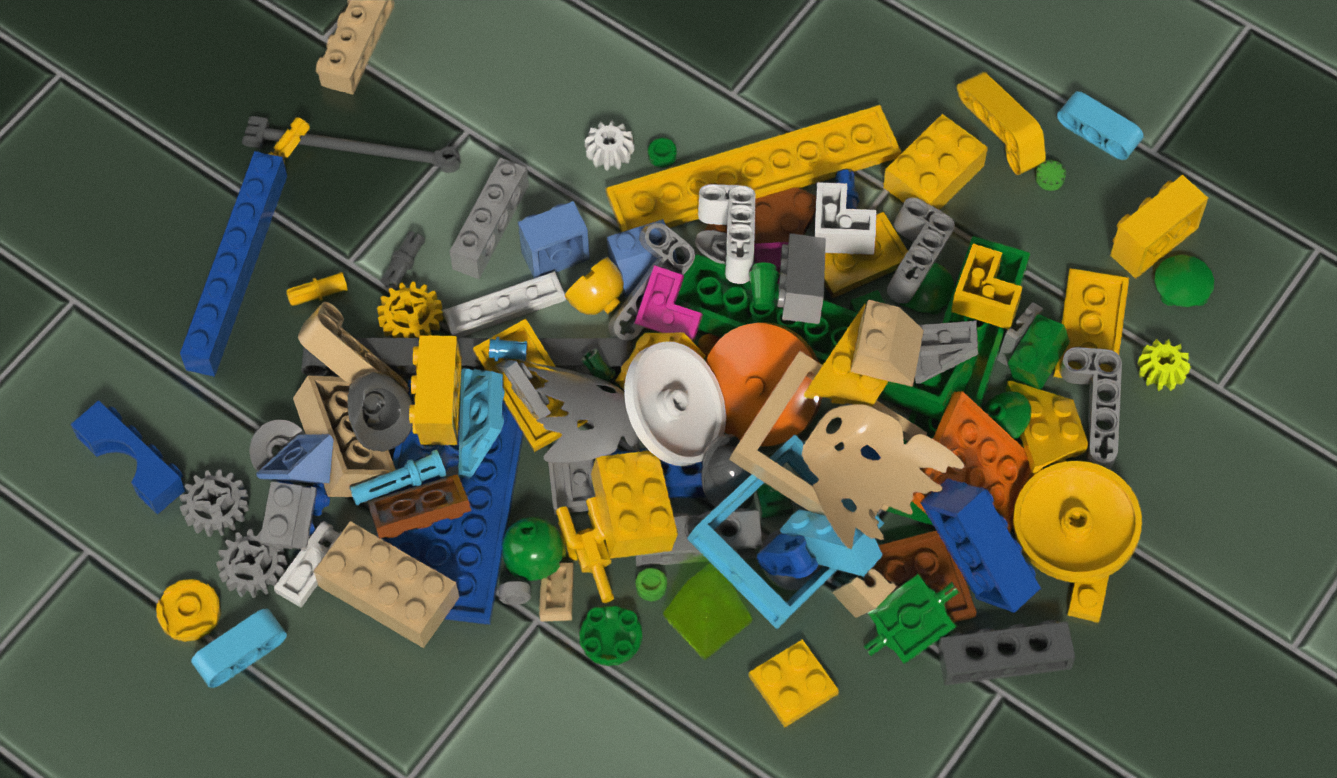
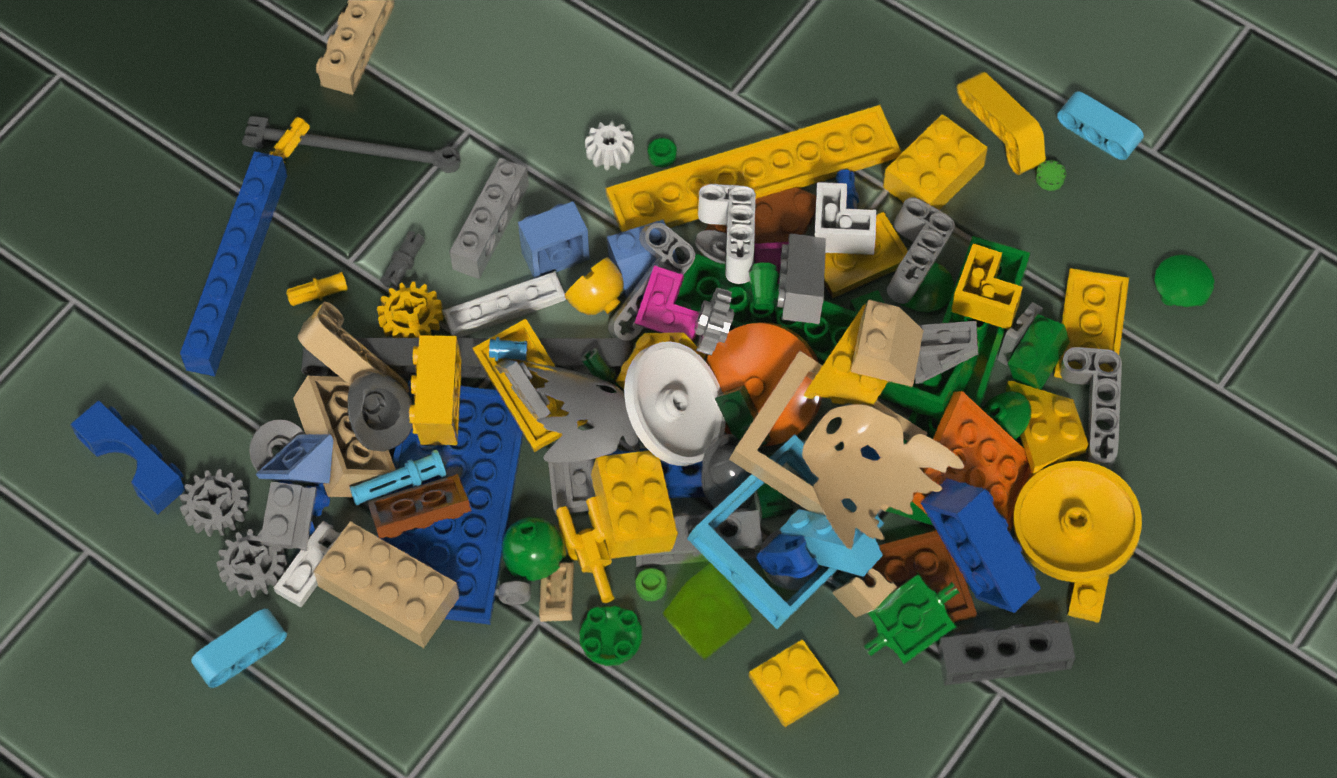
yellow tile [156,579,221,642] -> none
medium azure wing [458,368,505,479] -> none
yellow brick [1110,174,1208,279] -> none
neon yellow gear [1137,339,1191,392] -> none
none -> light grey gear [694,288,734,355]
none -> dark green plate [714,385,771,446]

